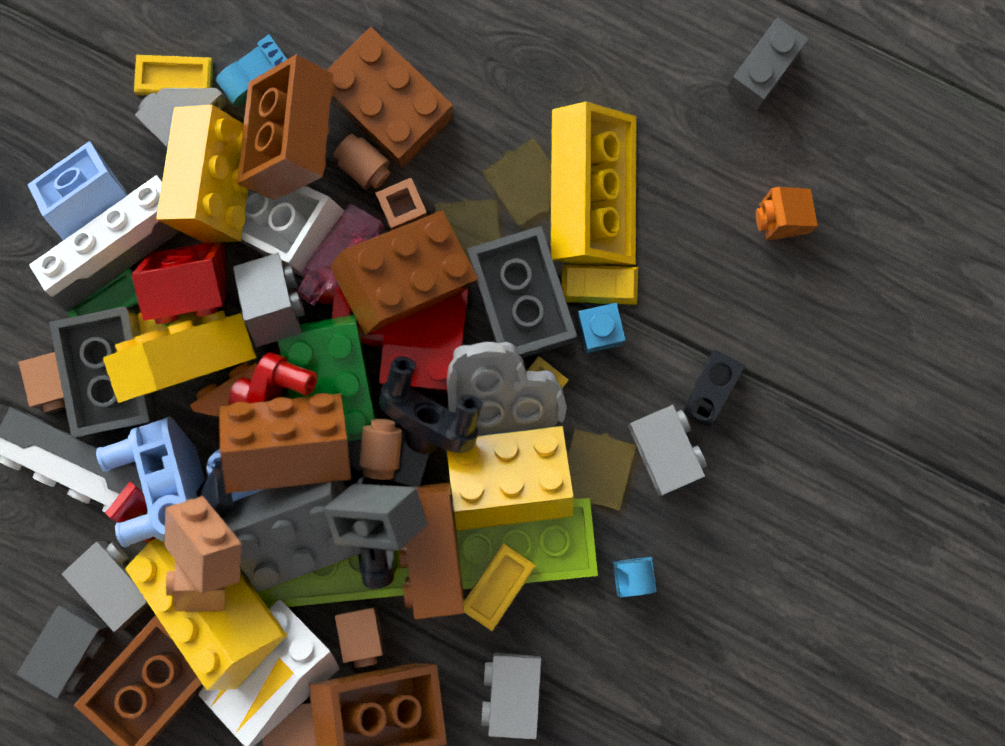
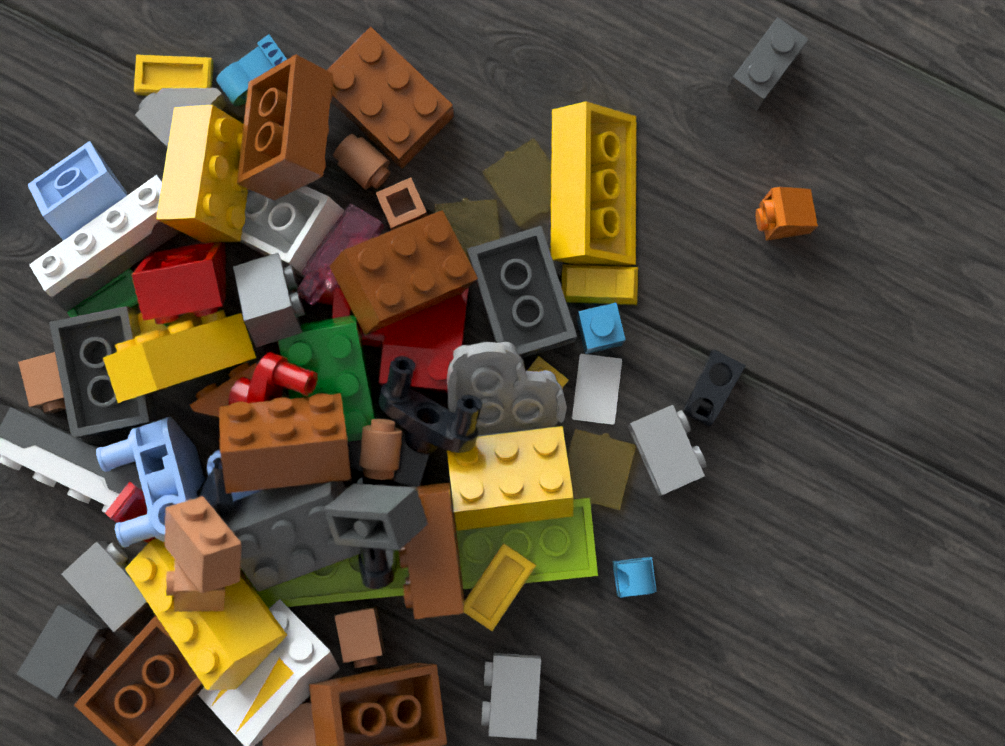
none -> white sticker [572,354,622,425]

